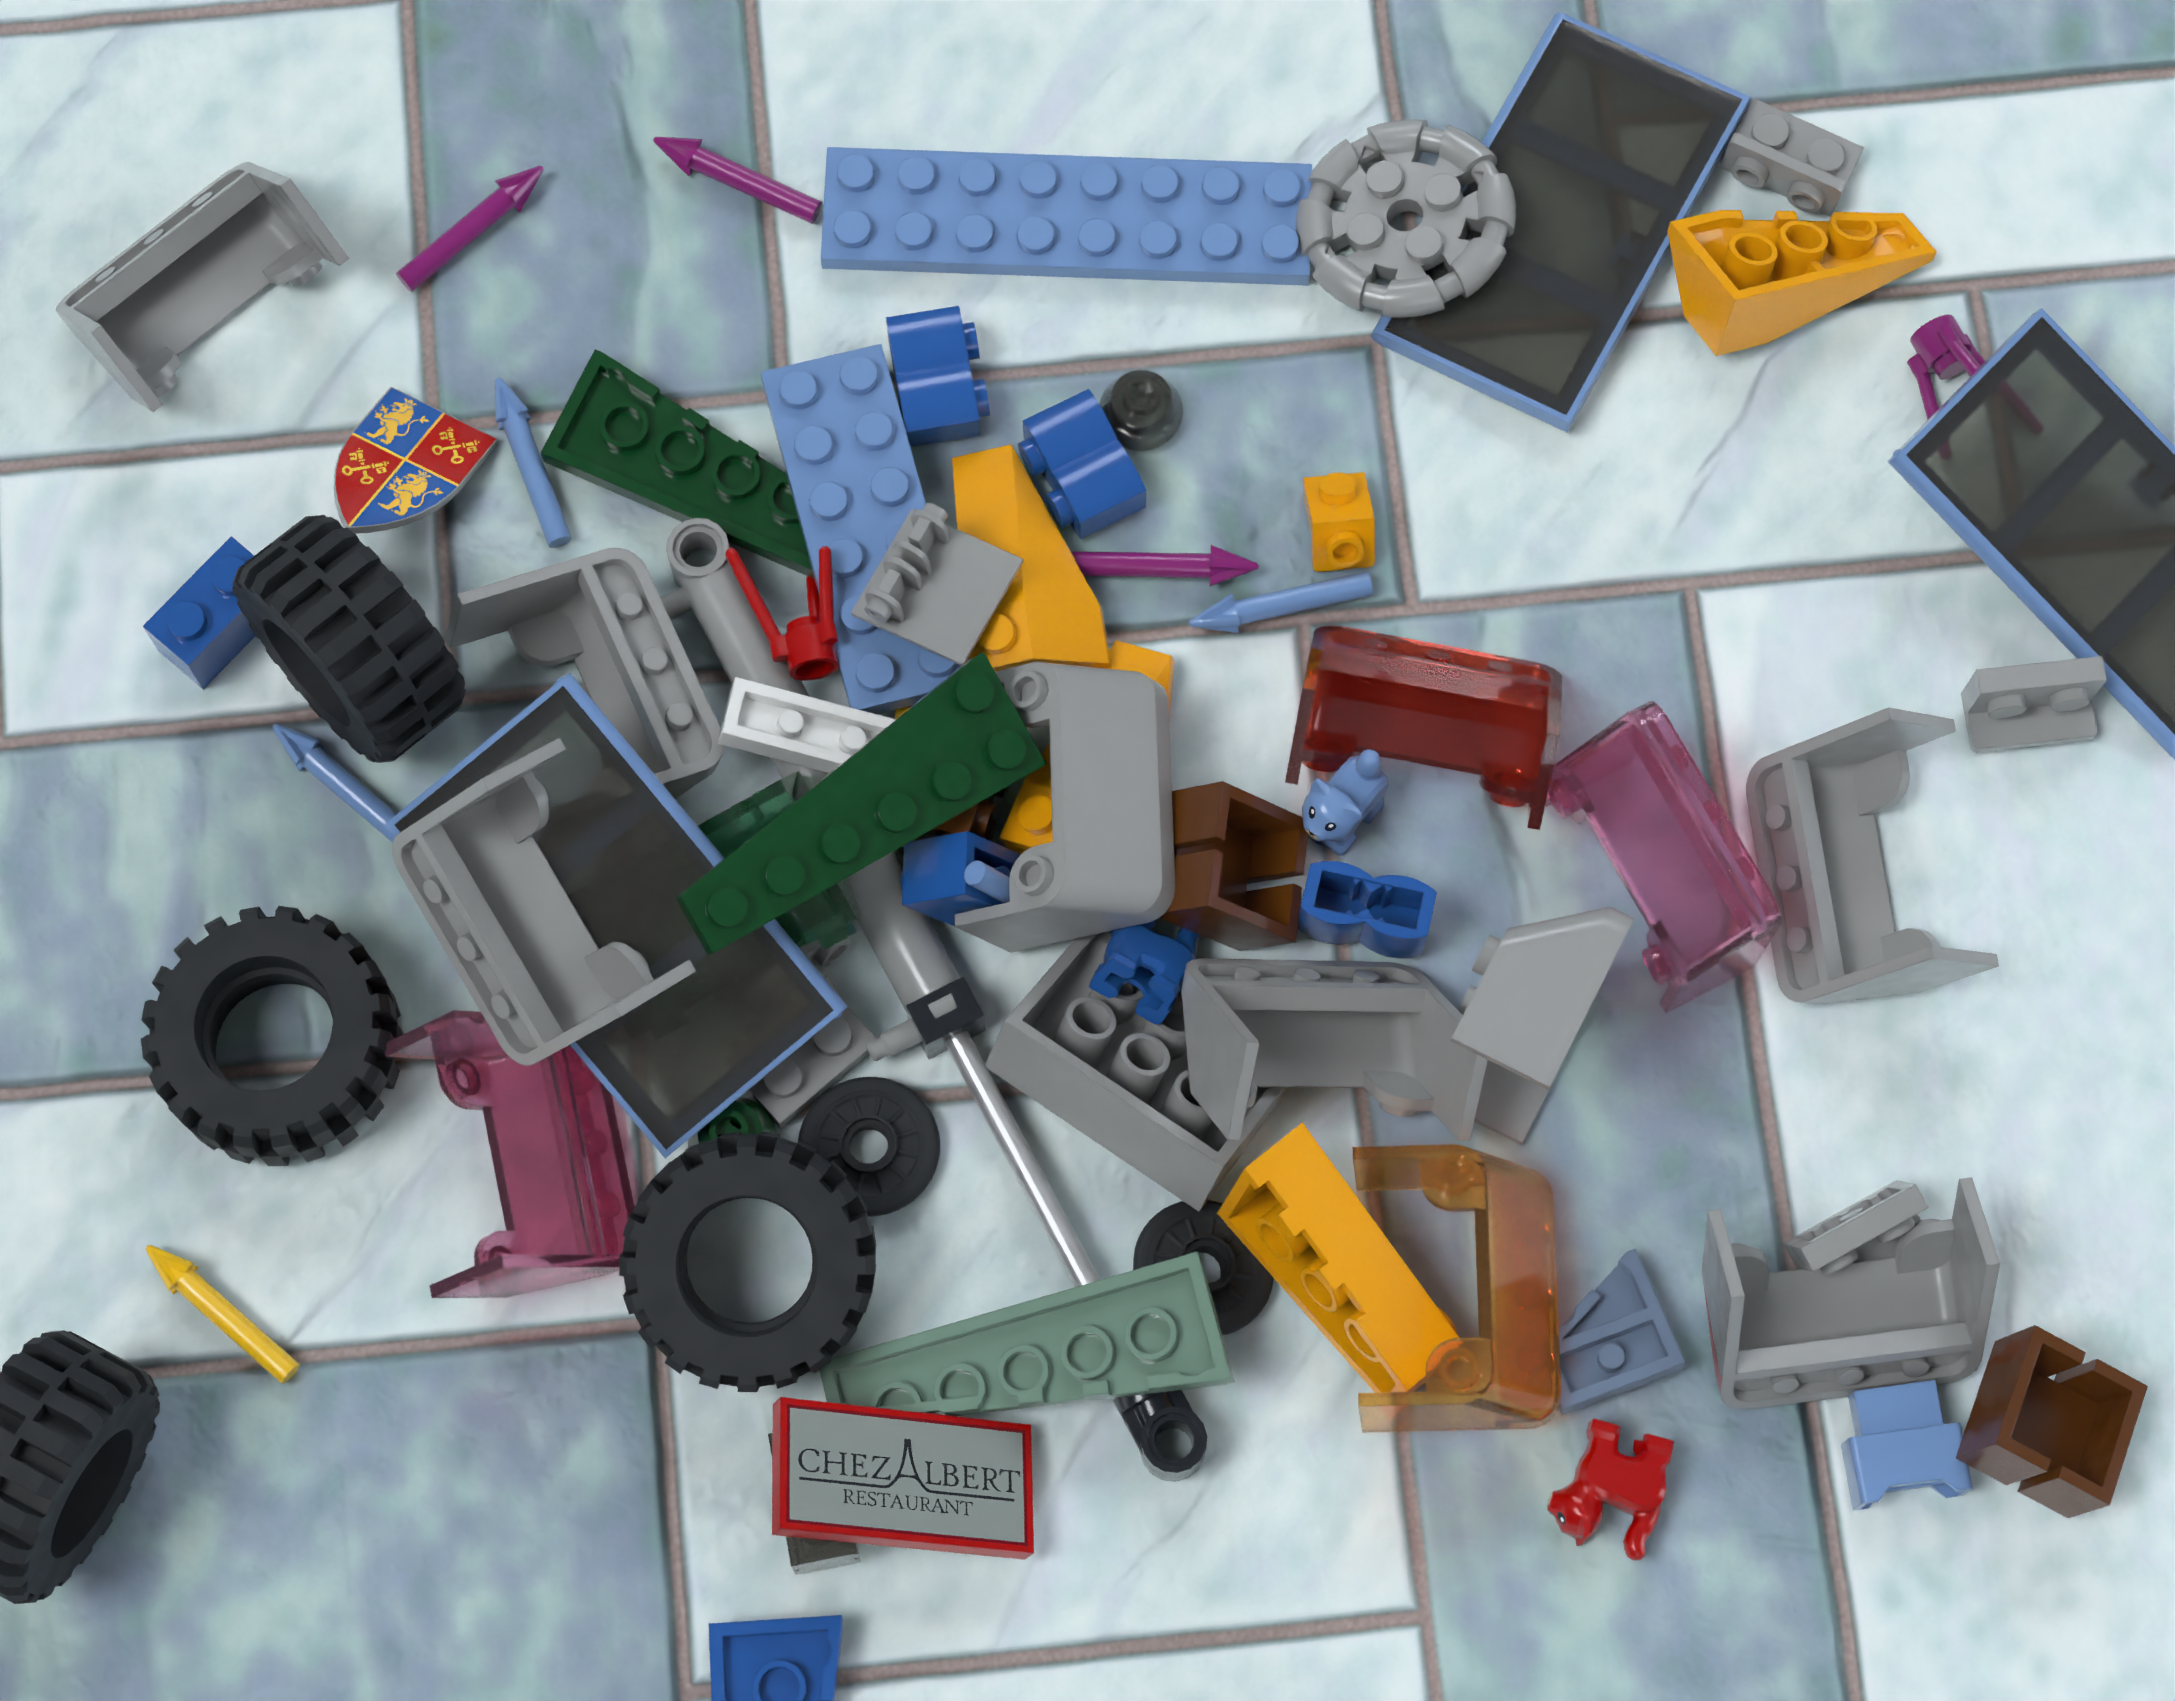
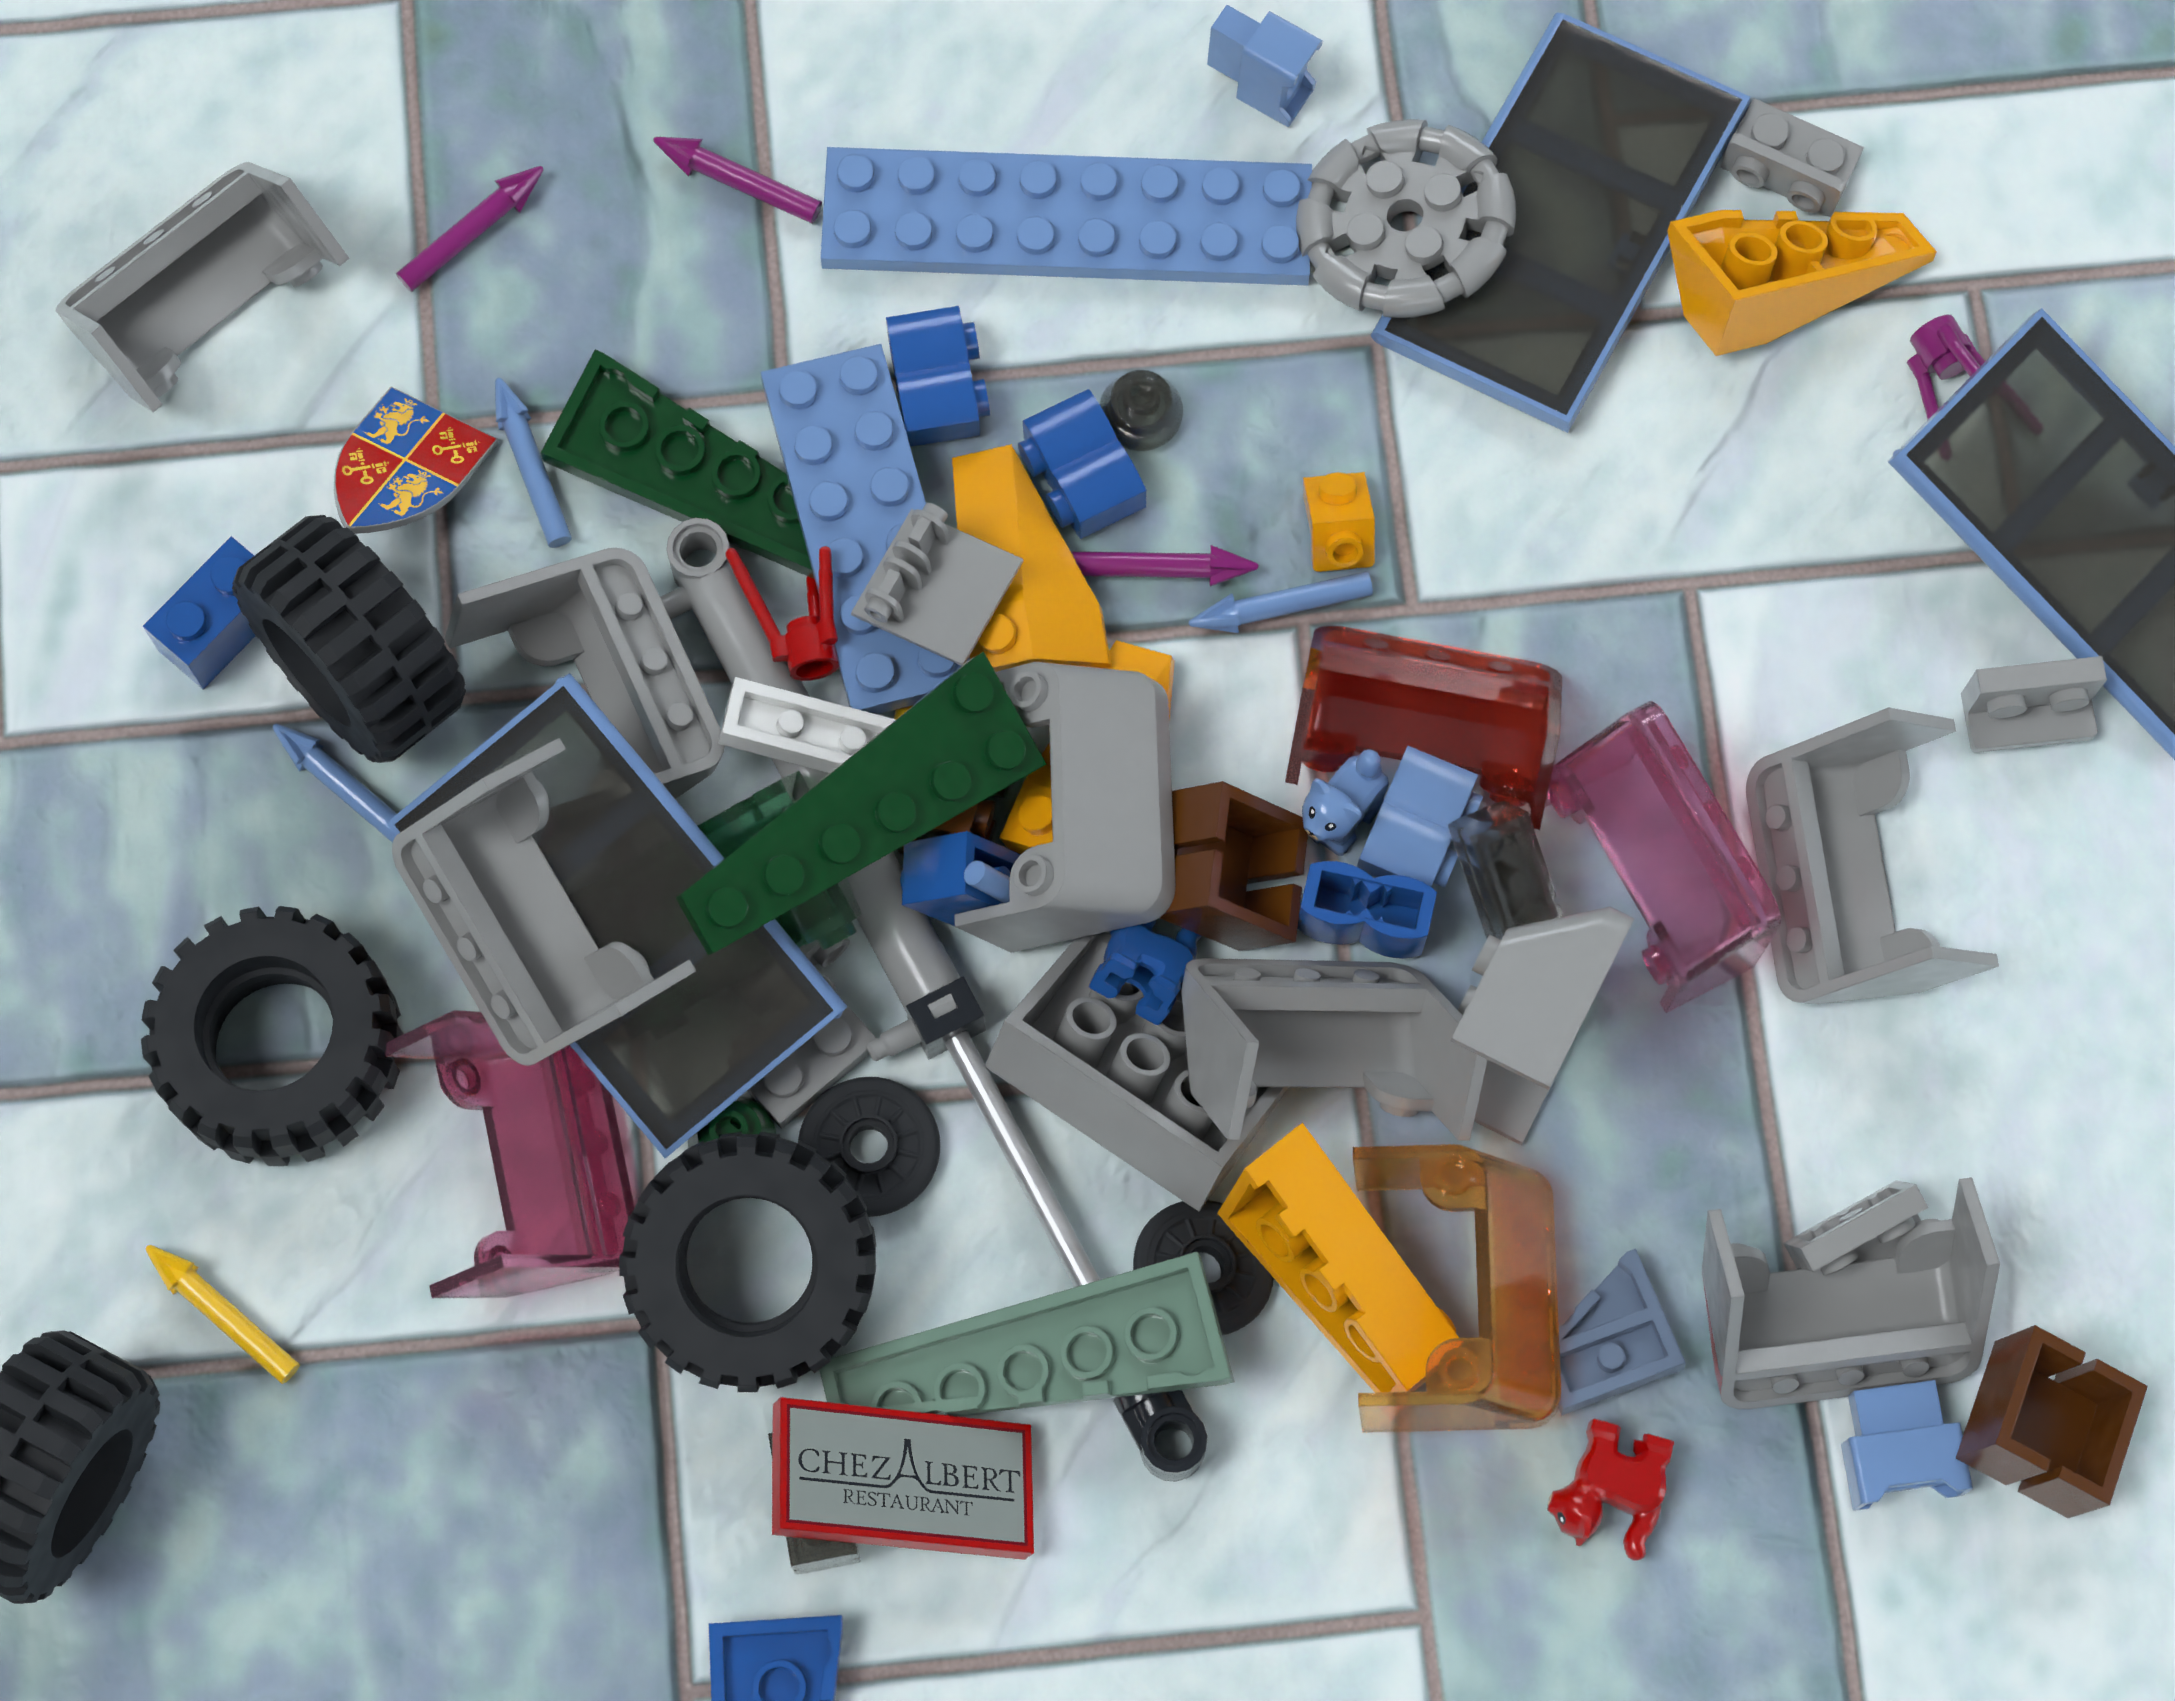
none -> medium blue piece [1207,5,1323,127]
none -> medium blue brick [1357,746,1483,888]
none -> clear smoke brick [1448,801,1563,940]

